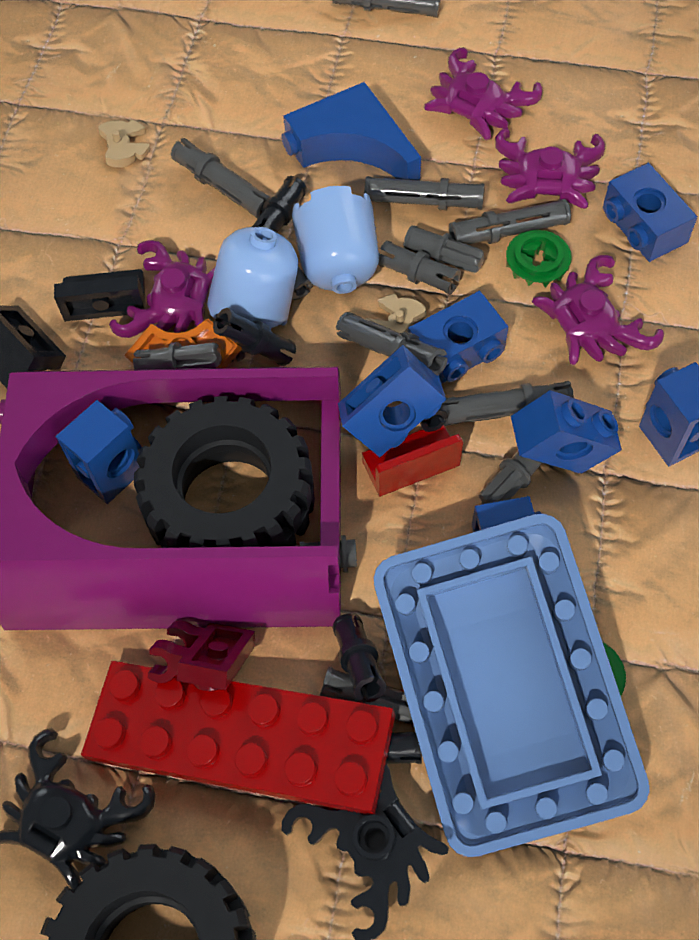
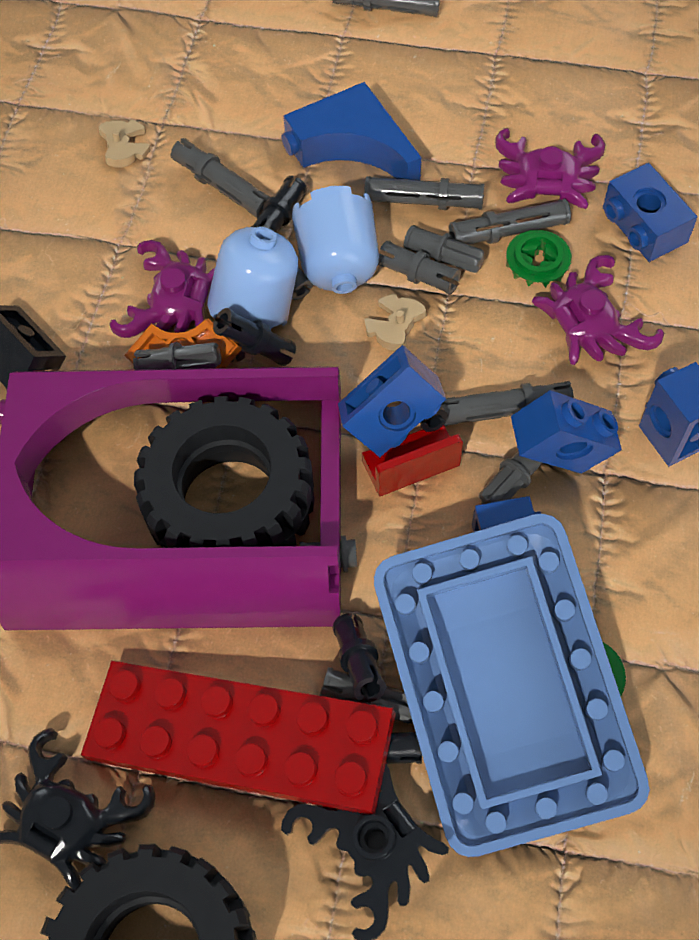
black panel [54,269,146,322] -> none
blue brick [56,400,142,505] -> none
dark red plate [148,620,255,691] -> none
dark grey pin [336,312,447,376] -> none
blue brick [408,291,509,384] -> none
magenta animal [424,47,543,140] -> none

